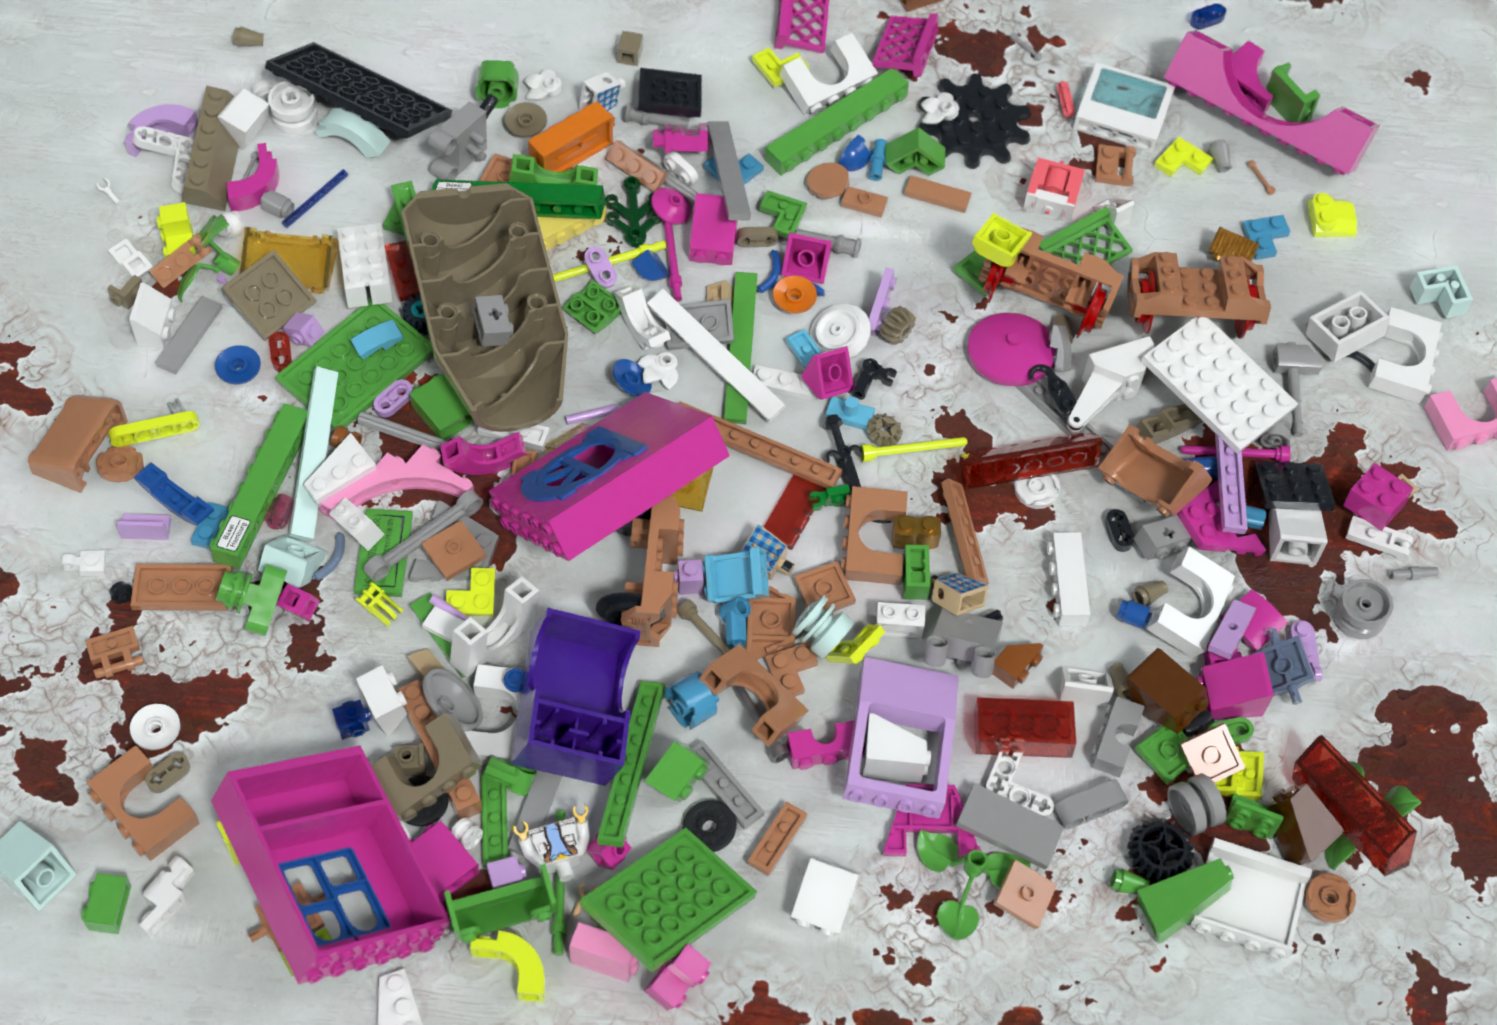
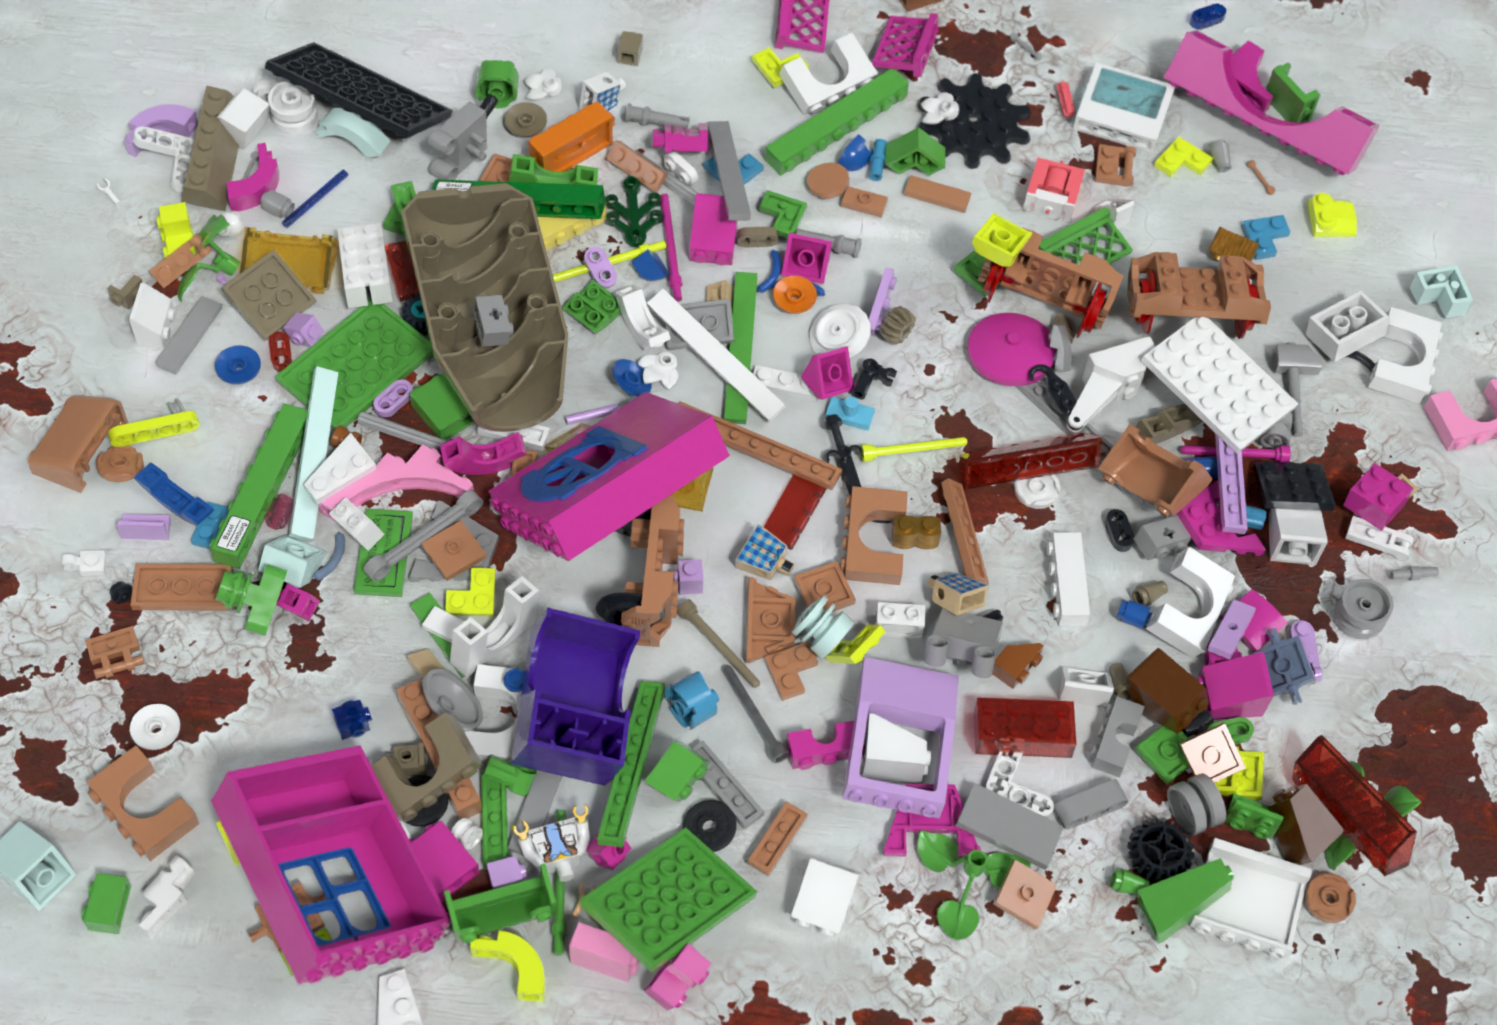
white slope [108,239,153,278] -> none
dark tan beam [145,753,190,793] -> none
dark tan cone [233,26,264,47] -> none
medium azure slope [351,320,404,360] -> none
neon yellow arm [355,582,404,627] -> none
white slope [356,665,408,736] -> none
lavender piece [429,594,469,621] -> none
black plate [638,67,702,118] -> none
dark pink dish [651,188,691,225] -> none
nougat arch [698,644,809,747] -> none
medium azure panel [702,547,769,604] -> none
dark azure piece [719,597,751,647] -> none
medium azure plate [786,329,822,369] -> none
green plate [808,484,851,511] -> none
dark tan gear [867,413,903,446] -> none
bright green brick [903,545,930,600] -> none

